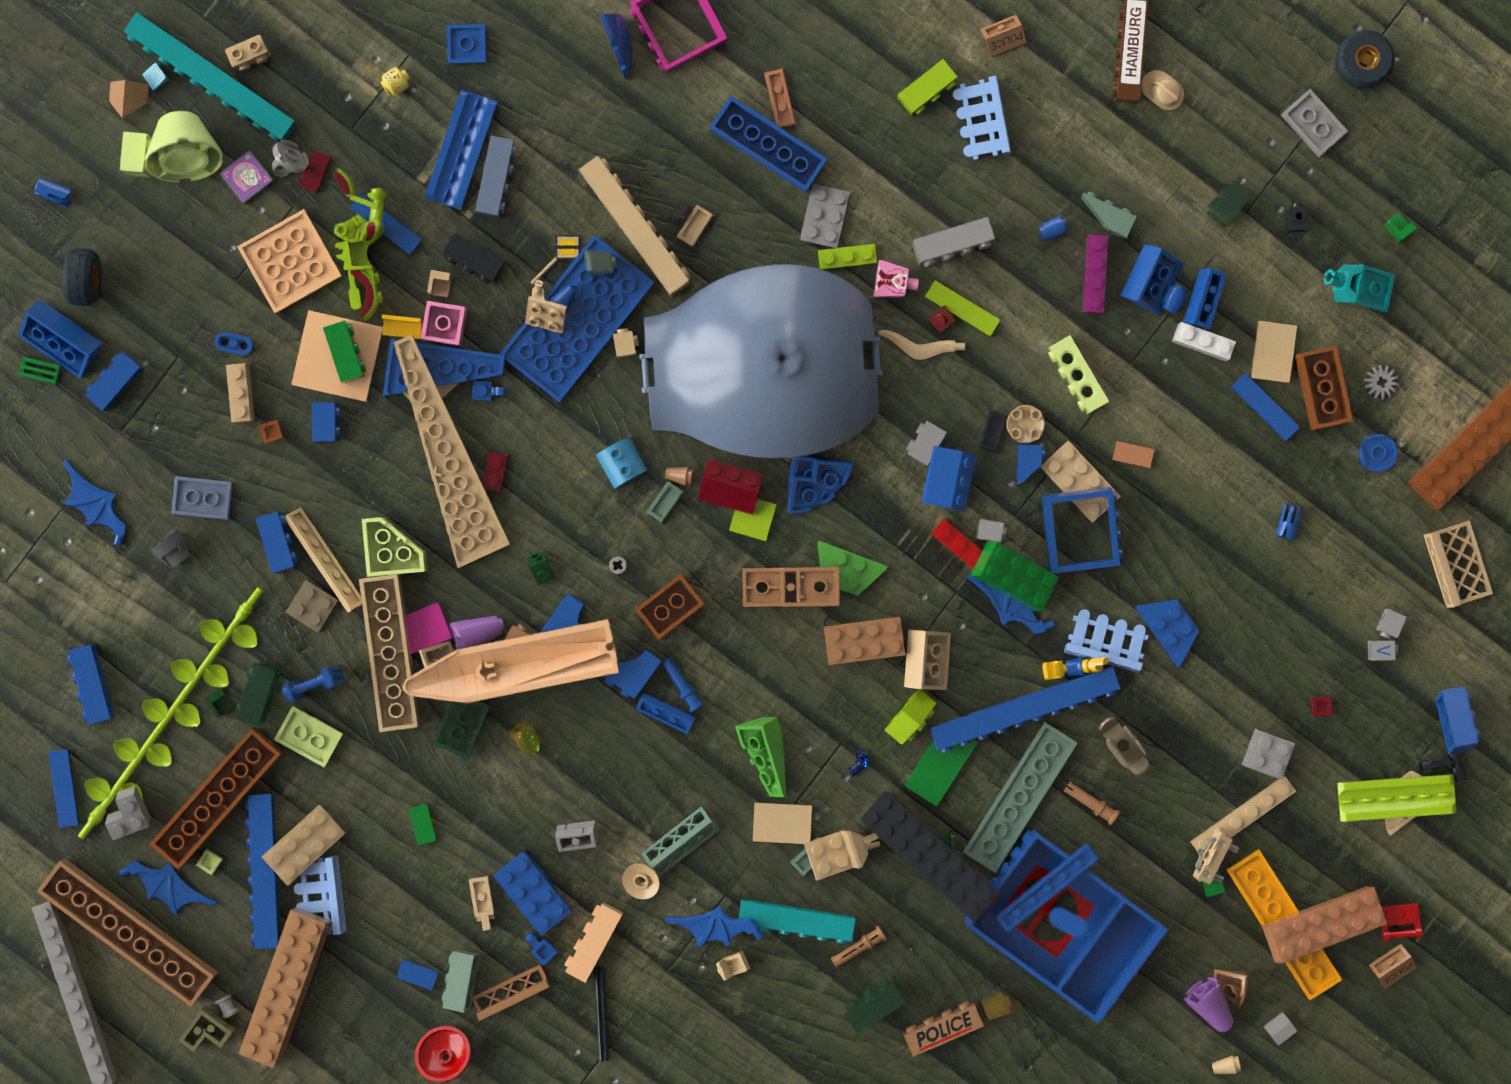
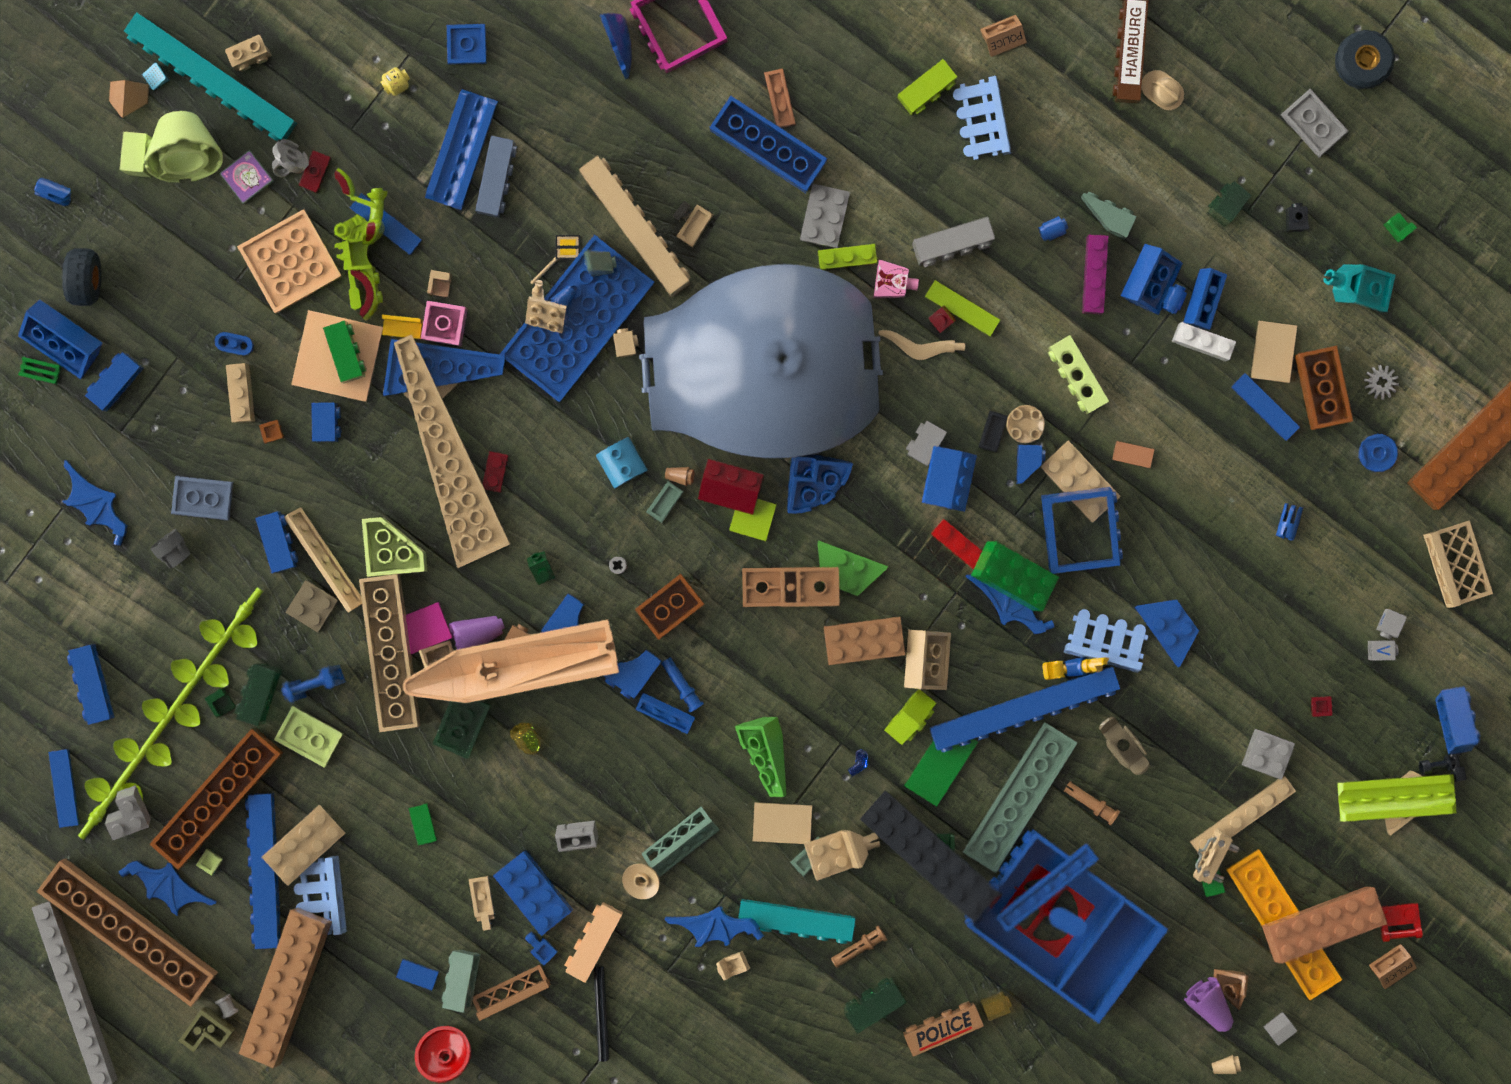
black brick [442,233,506,284] -> none
blue plate [472,380,506,401] -> none
light grey brick [975,519,1007,542] -> none

